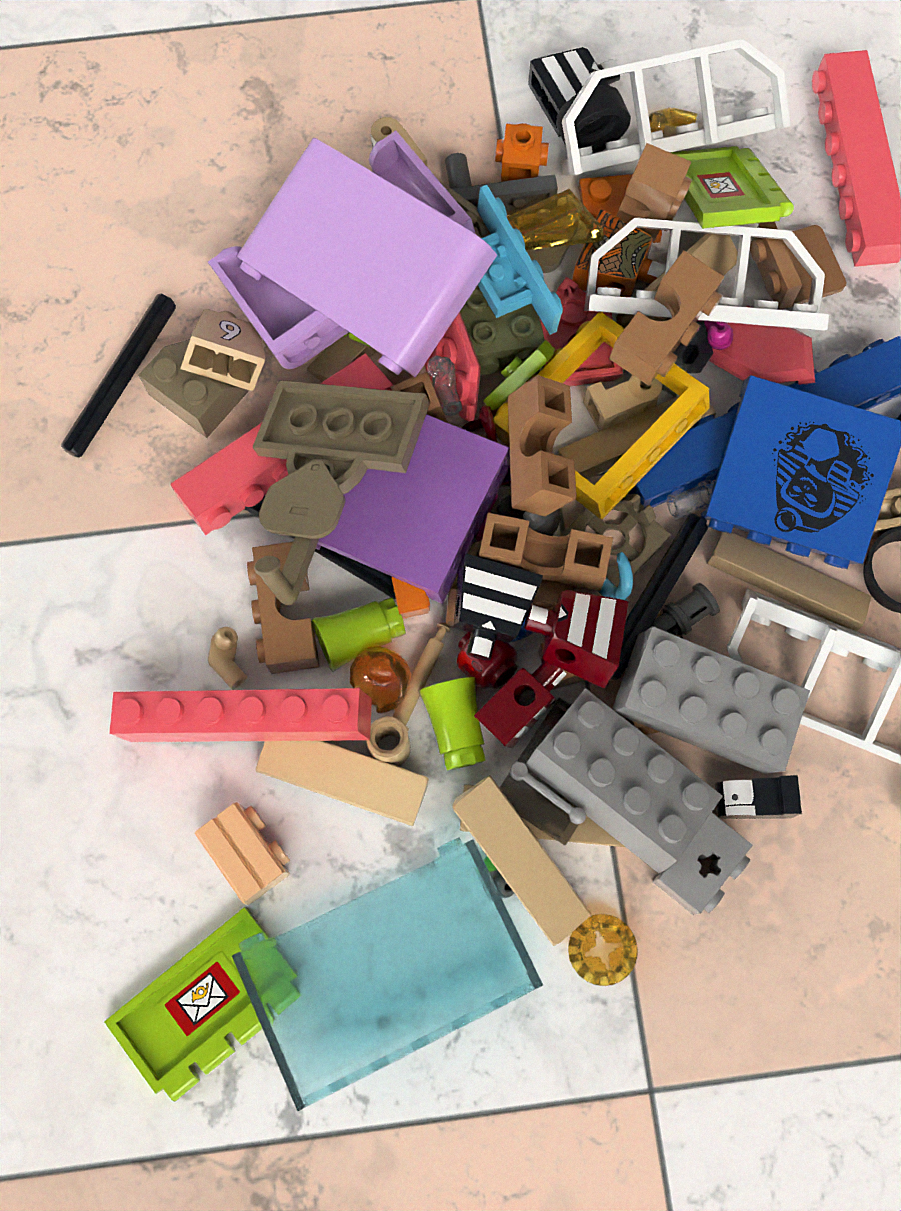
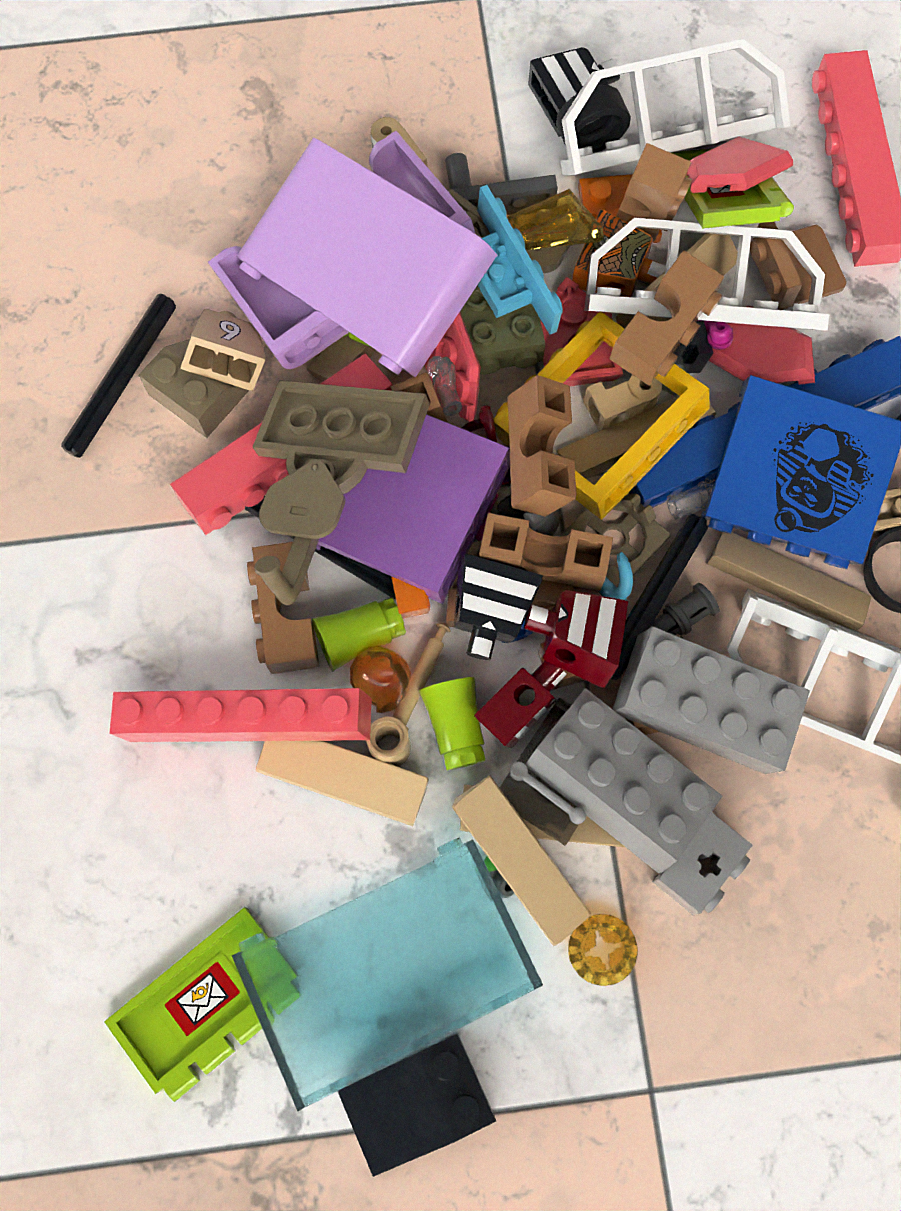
light nougat brick [194,802,290,905] -> none
tan arm [208,627,247,690] -> none
dark red head [457,632,518,689] -> none
lime plate [483,340,555,411] -> none
orange brick [495,123,549,182] -> none
clear yellow arm [649,107,698,134] -> none
black leg [715,775,802,819] -> none
none -> black slope [337,1031,496,1177]
none -> coral tile [686,137,793,193]

